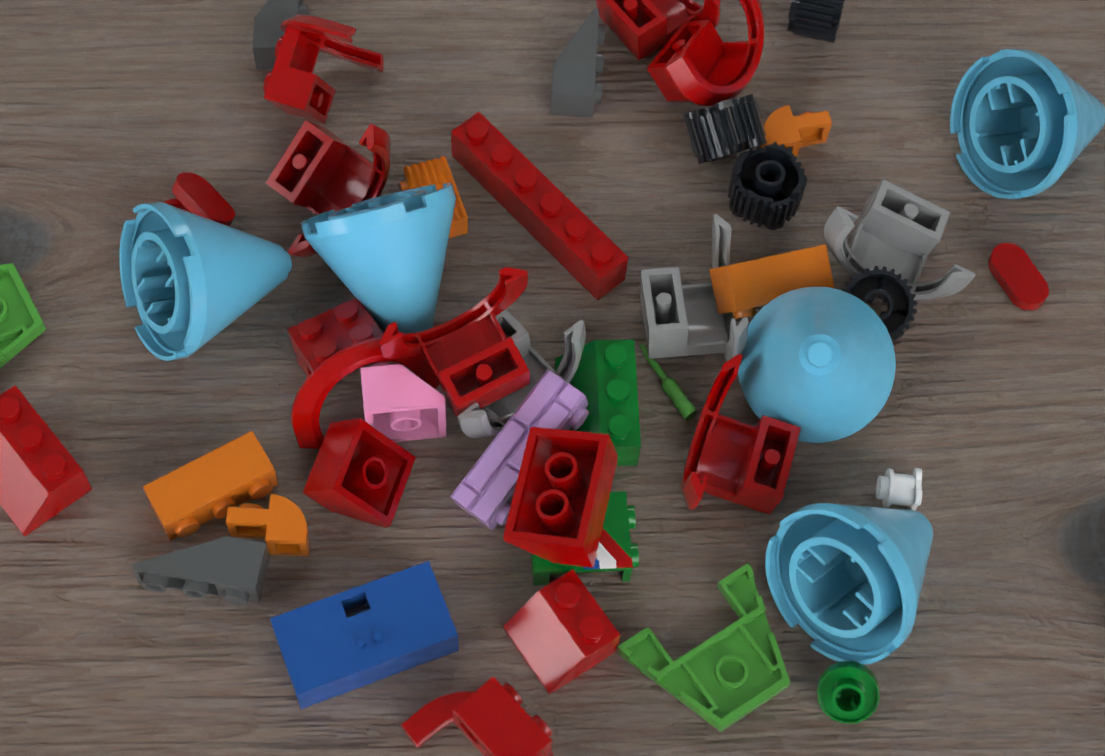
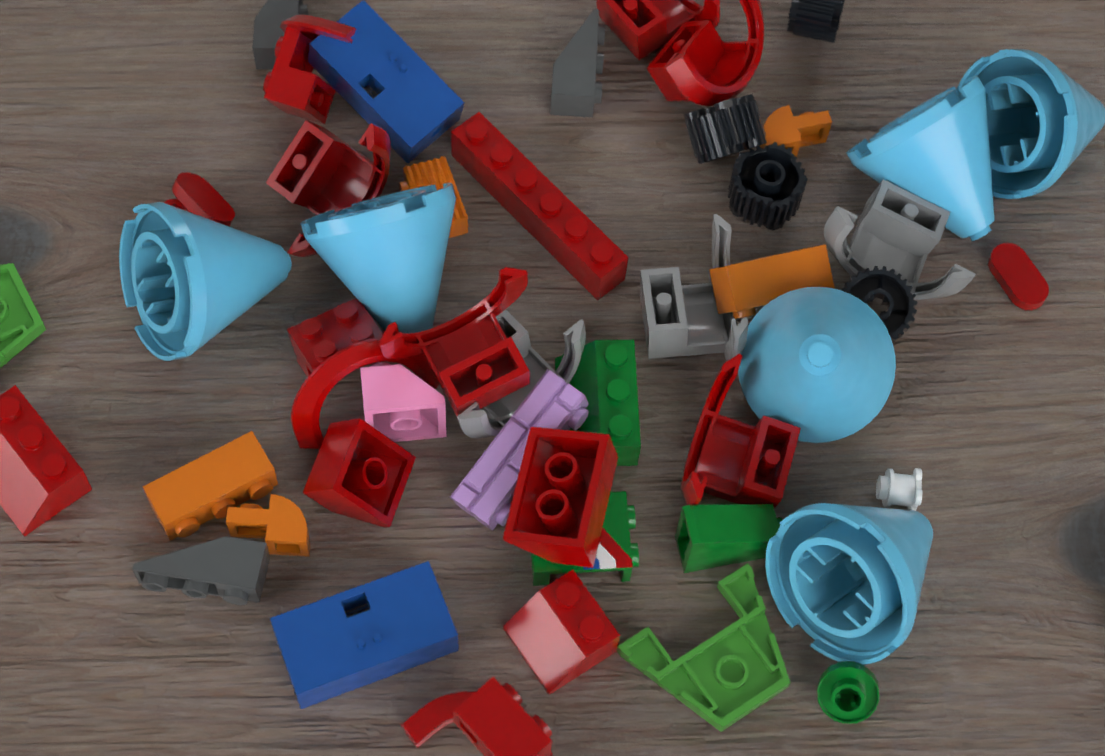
bright green piece [639,344,698,421] -> none
none -> blue brick [308,0,465,164]
none -> green slope [675,504,783,573]
none -> medium azure cone [846,75,995,241]

